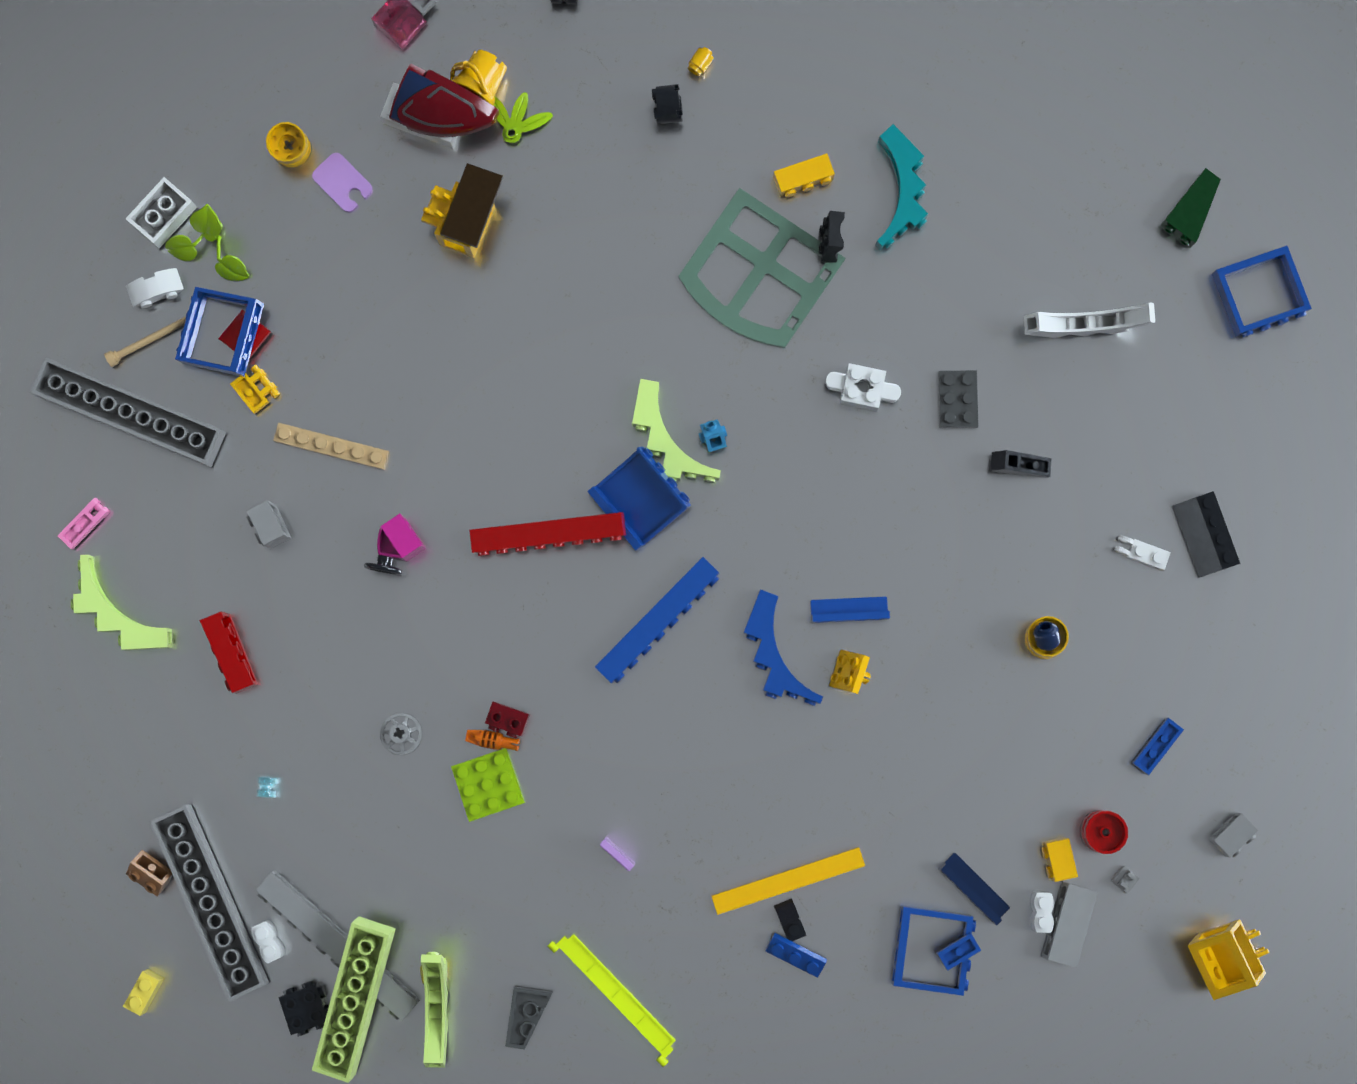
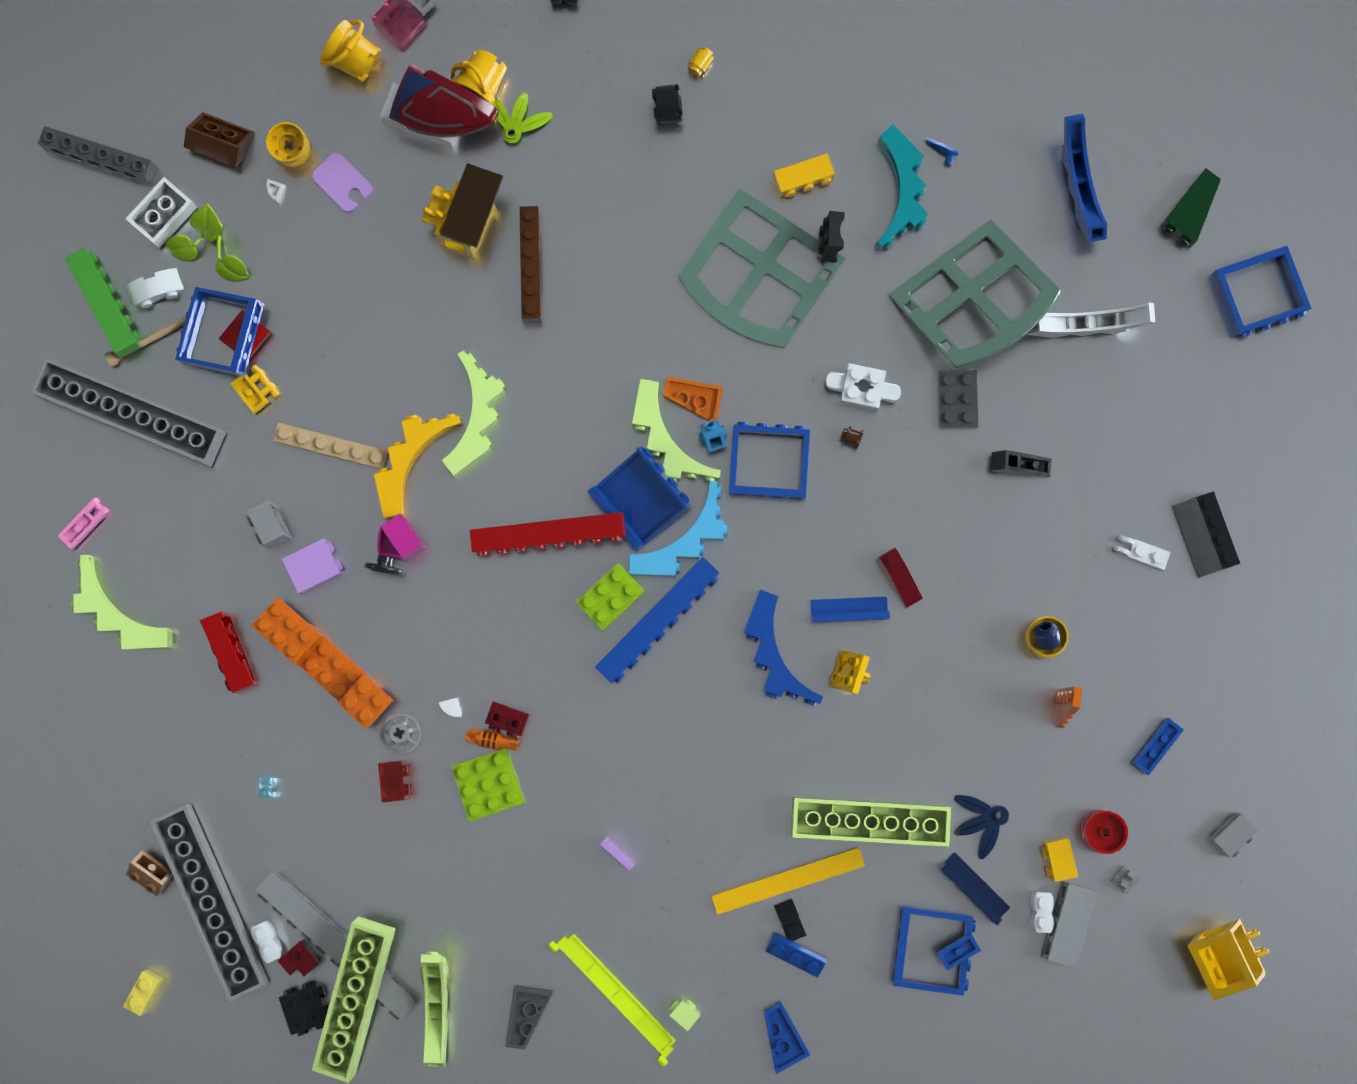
none -> dark grey brick [38,126,157,184]
none -> bright green brick [65,247,141,359]
none -> reddish brown slope [184,112,254,167]
none -> orange bracket [251,597,393,729]
none -> white tile [266,179,286,204]
none -> dark red brick [278,939,320,977]
none -> lavender brick [282,538,344,595]
none -> yellow piece [320,20,381,82]
none -> yellow arch [374,414,463,521]
none -> clear red brick [378,760,413,803]
none -> white tile [439,698,463,717]
none -> yellowish green arch [442,350,505,478]
none -> reddish brown arch [519,206,542,323]
none -> lime brick [576,563,645,631]
none -> medium azure arch [629,481,727,577]
none -> orange wing [663,377,723,421]
none -> yellowish green brick [669,998,700,1031]
none -> blue window [729,422,810,500]
none -> blue wing [764,1002,810,1074]
none -> yellowish green brick [791,797,951,847]
none -> reddish brown brick [840,426,864,449]
none -> dark red slope [877,547,923,608]
none -> sand green window [889,220,1060,368]
none -> blue bar [926,138,959,165]
none -> dark blue plant [954,795,1009,859]
none -> orange wing [1055,687,1082,728]
none -> blue arch [1062,113,1107,243]

